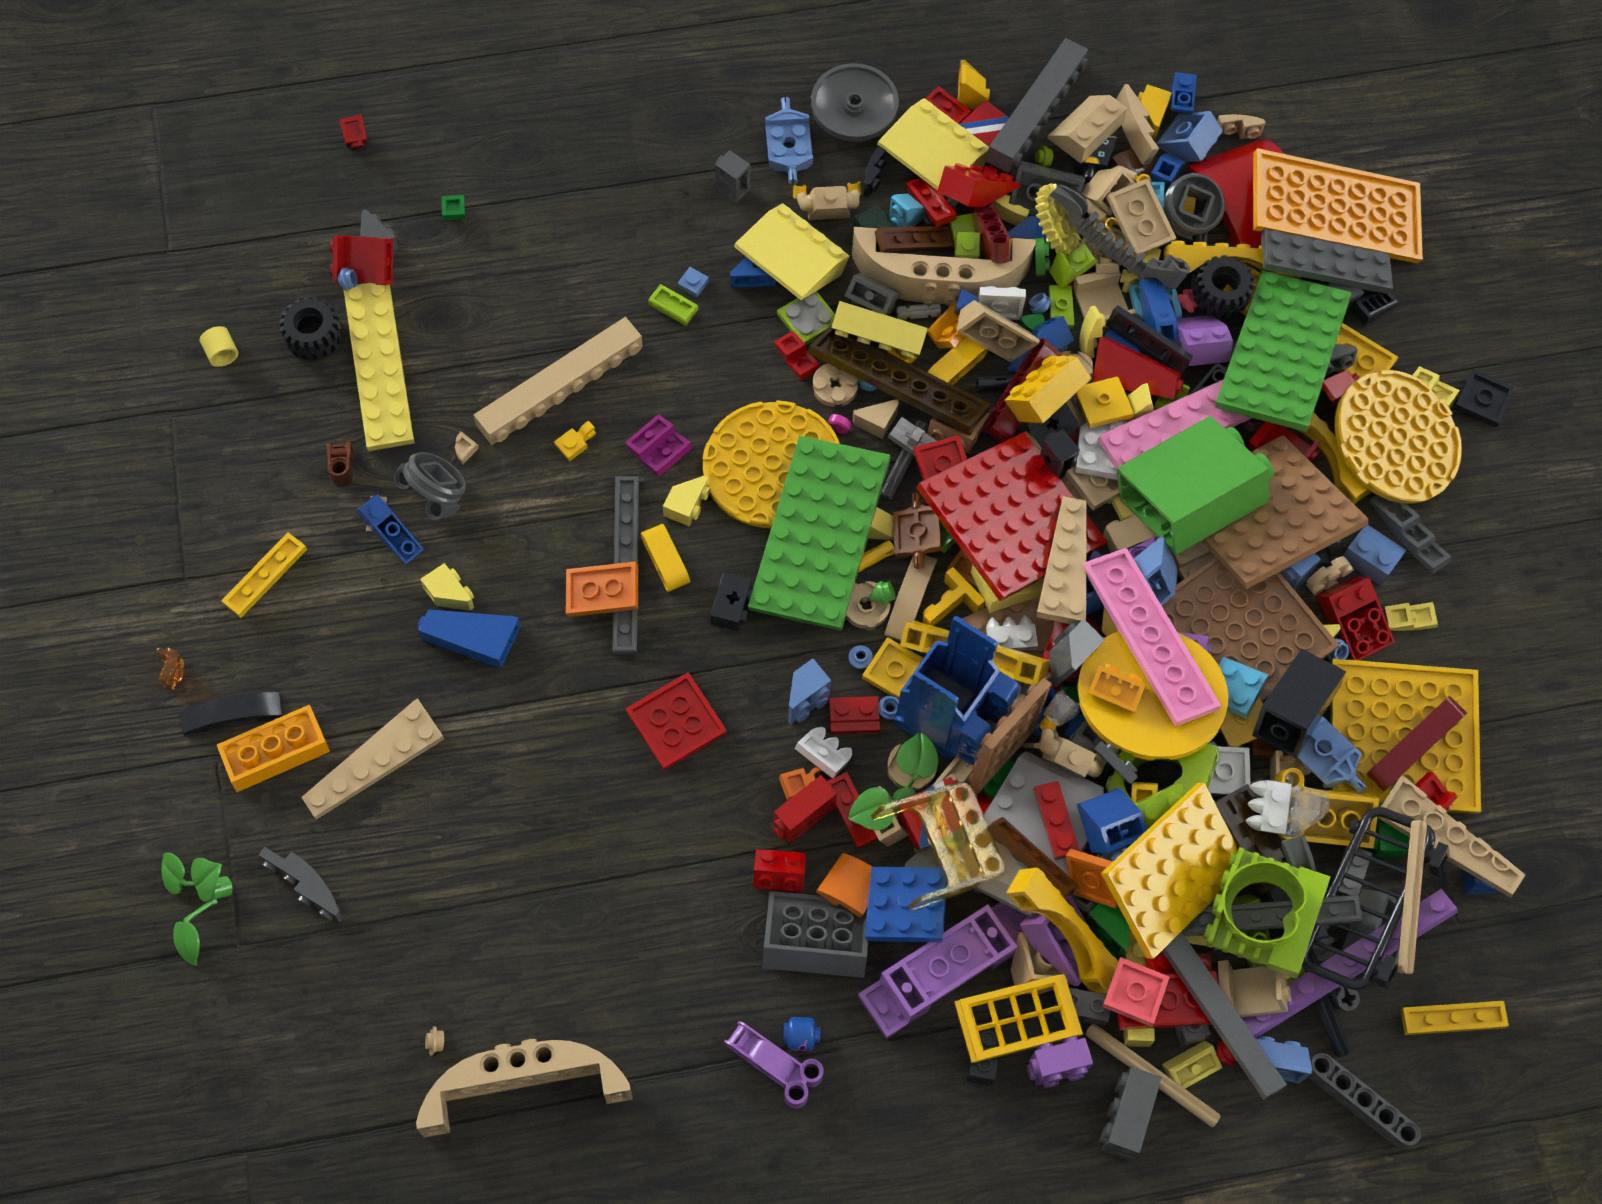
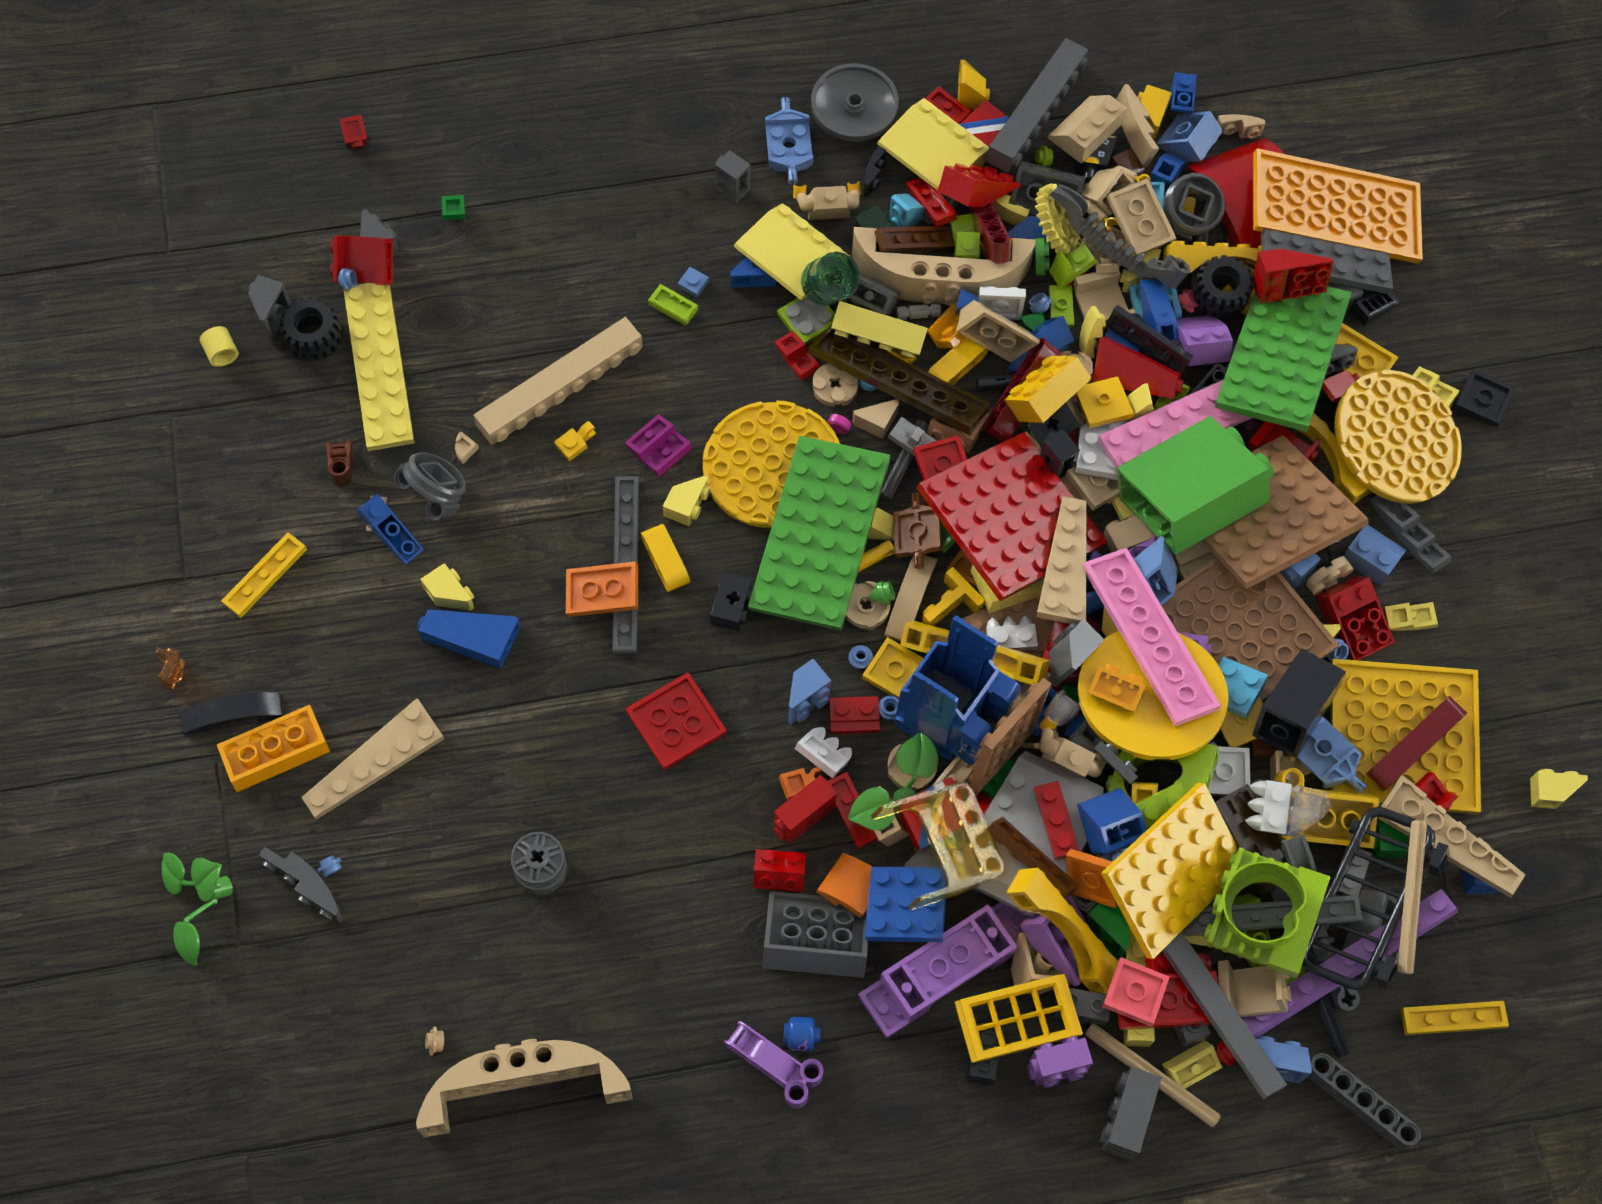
none -> dark grey slope [248,275,291,344]
none -> medium blue plate [317,856,342,877]
none -> dark grey wheel [511,832,567,895]
none -> clear green wheel [801,251,860,306]
none -> red slope [1253,248,1334,303]
none -> light yellow slope [1530,769,1588,809]

